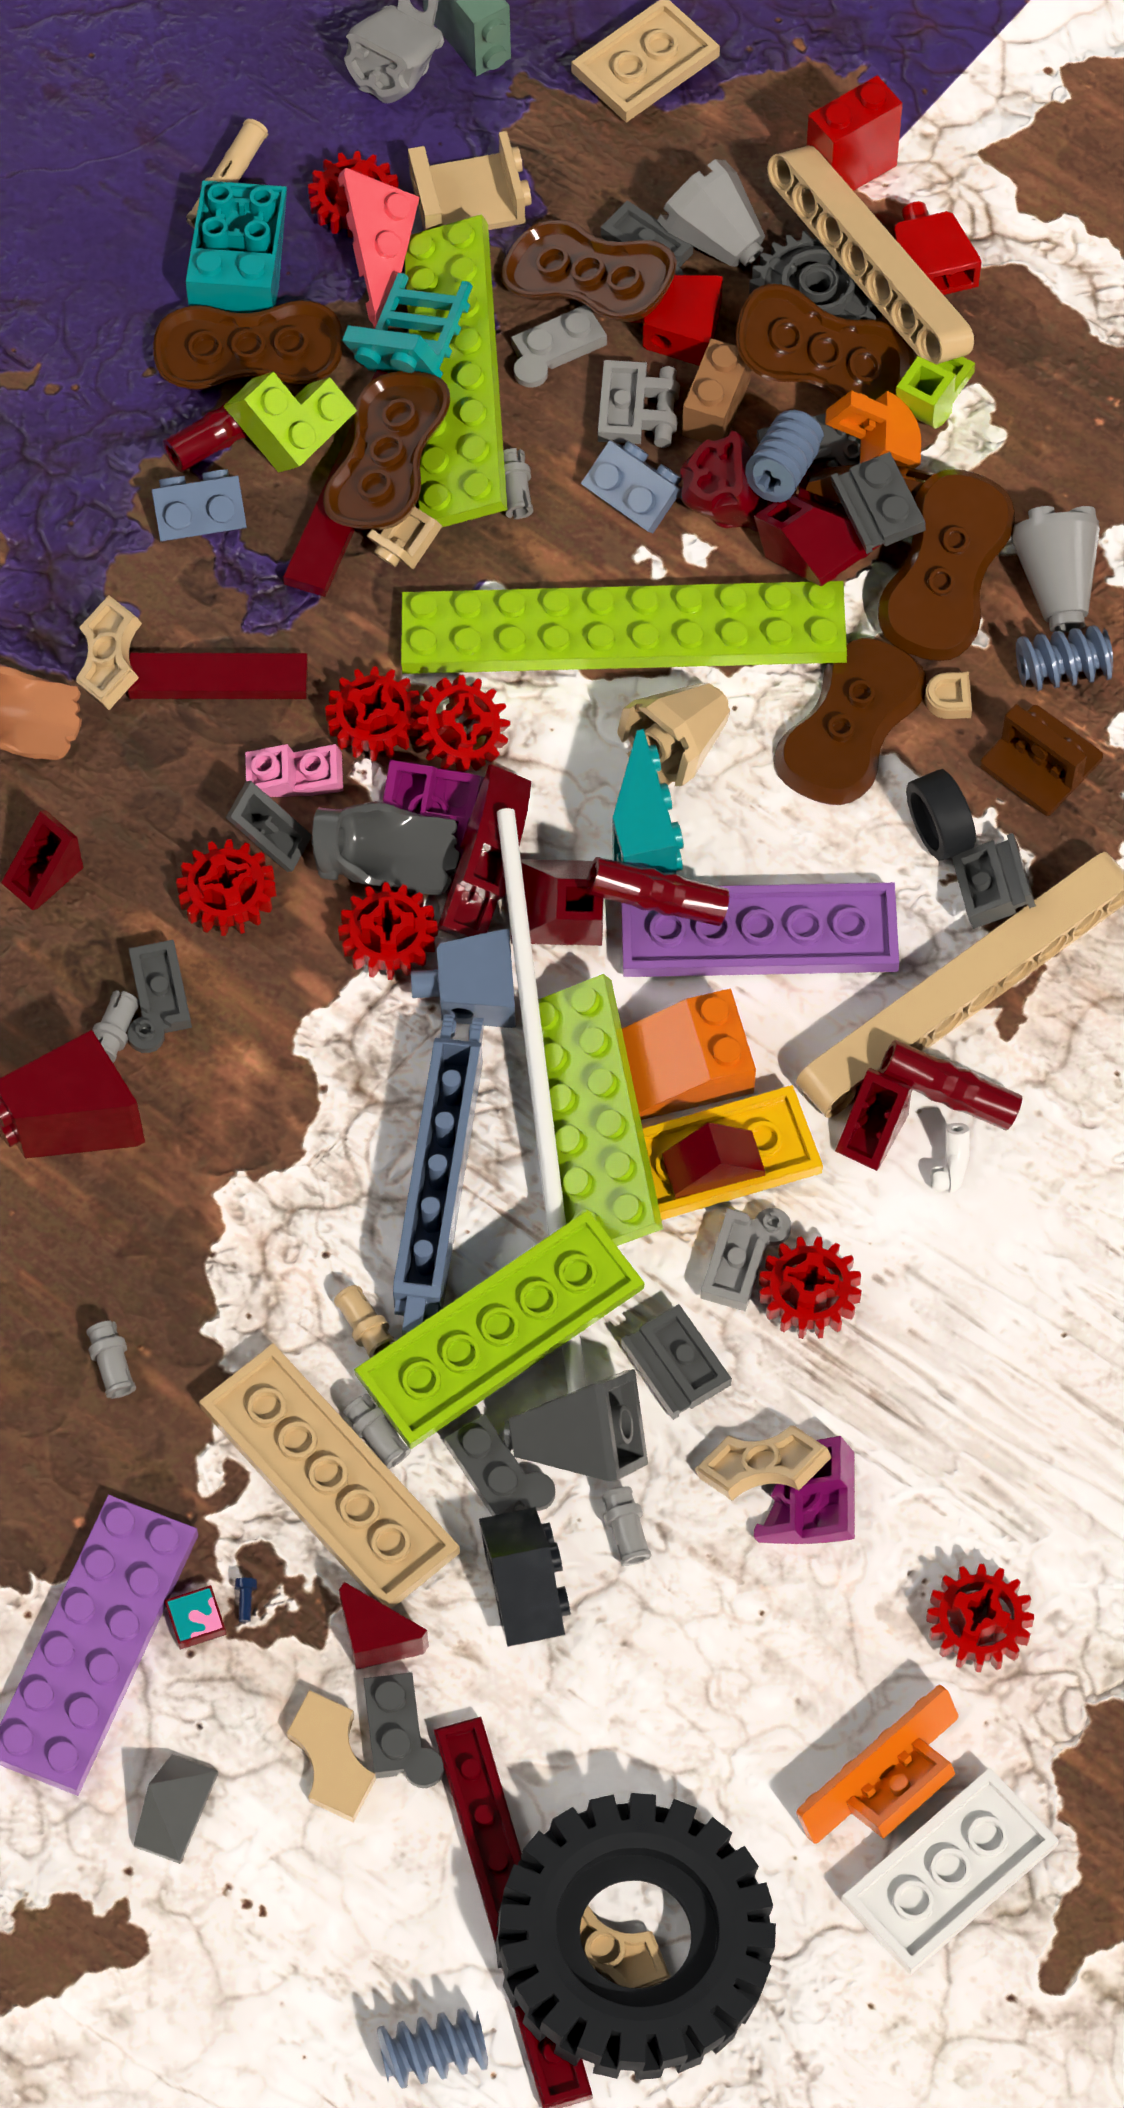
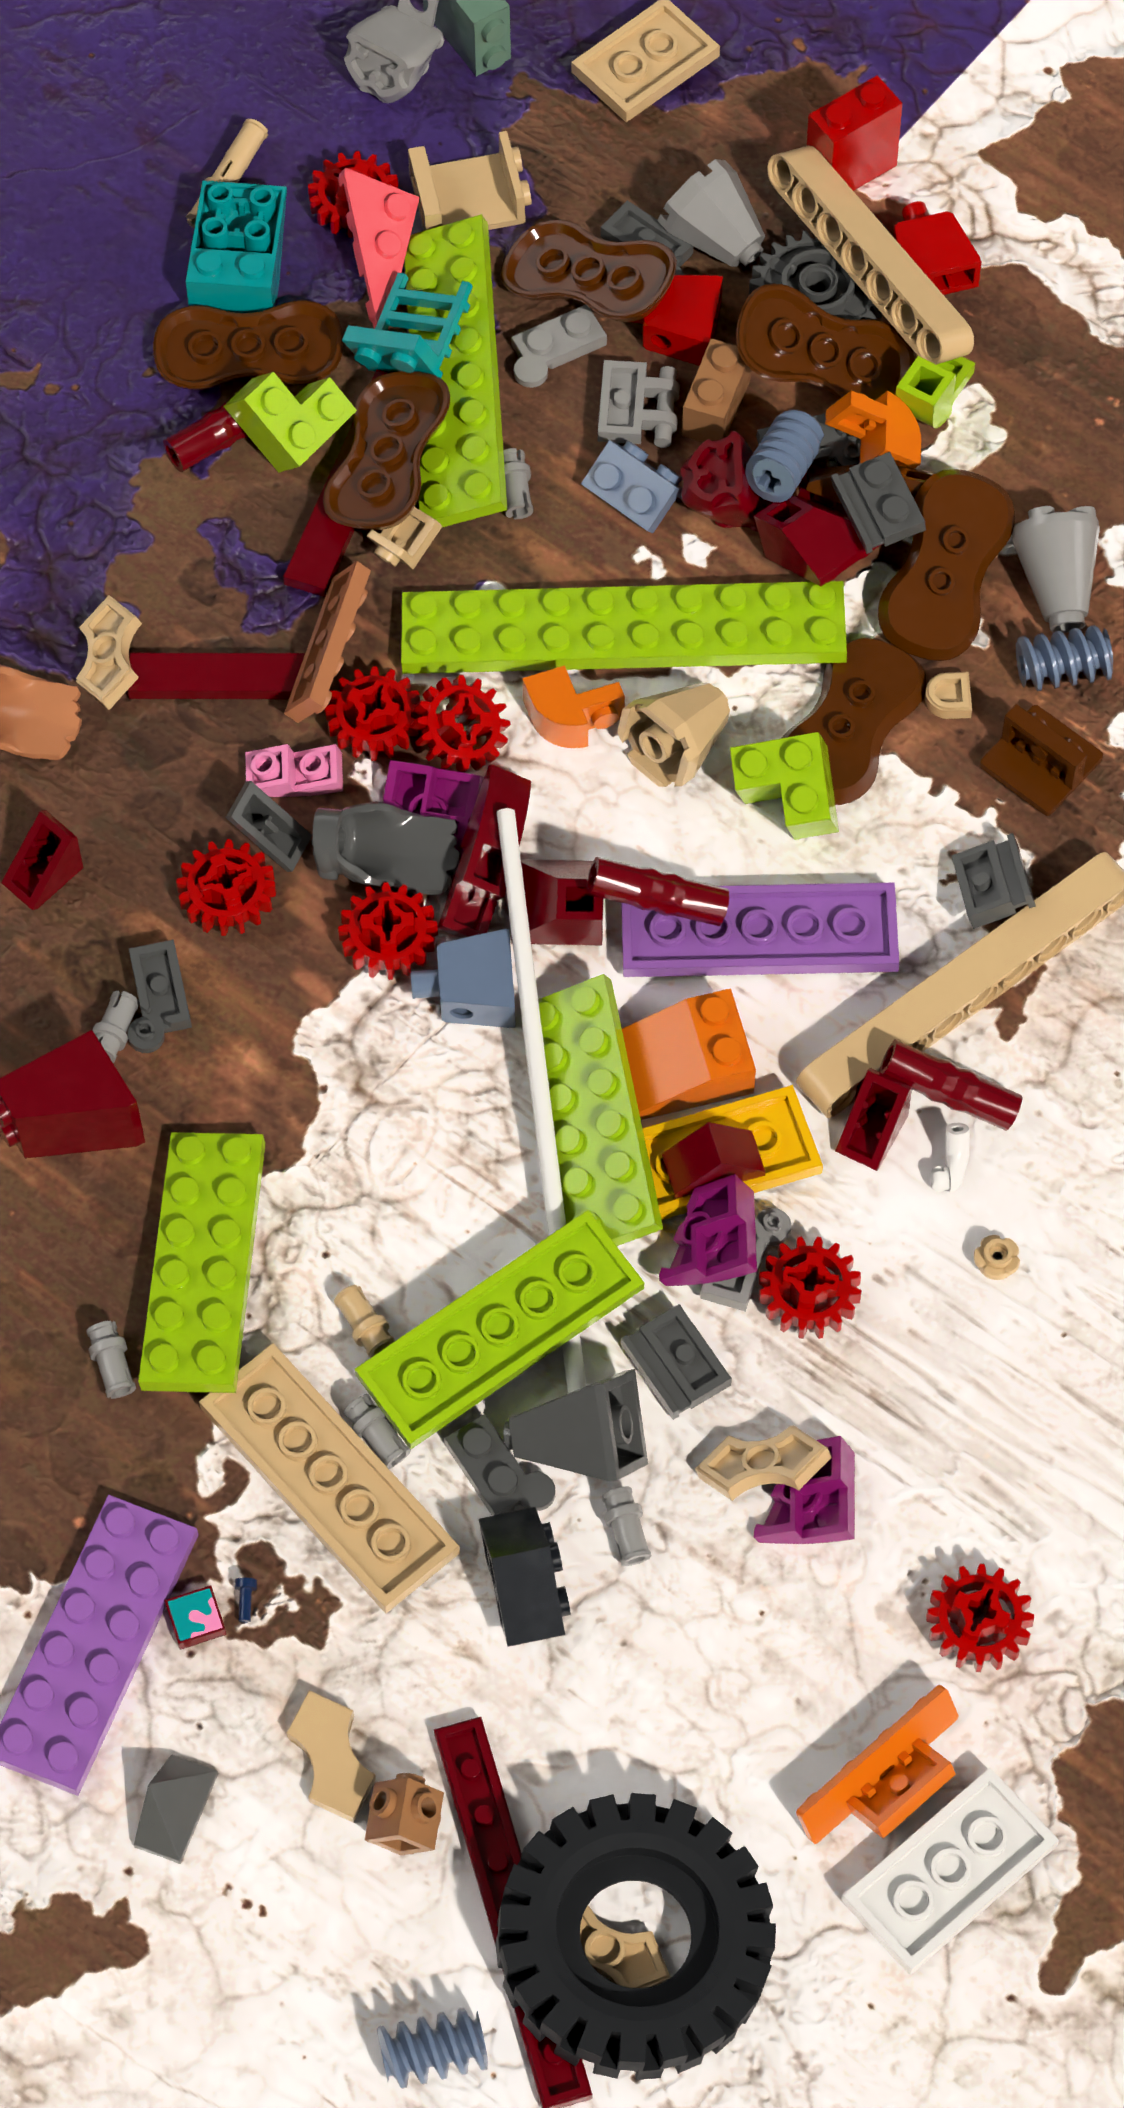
sand blue bracket [152,469,247,542] -> none
dark red slope [339,1582,429,1670] -> none
dark grey hinge [363,1672,444,1788] -> none
sand blue hinge [393,1014,484,1335] -> none
teal slope [612,729,684,874] -> none
black tyre [906,769,976,860] -> none
none -> lime plate [138,1132,266,1393]
none -> nougat plate [284,561,371,723]
none -> medium nougat brick [364,1773,444,1856]
none -> orange brick [522,665,625,748]
none -> magenta slope [659,1174,757,1286]
none -> lime brick [730,732,839,840]
none -> tan plate [974,1235,1020,1280]

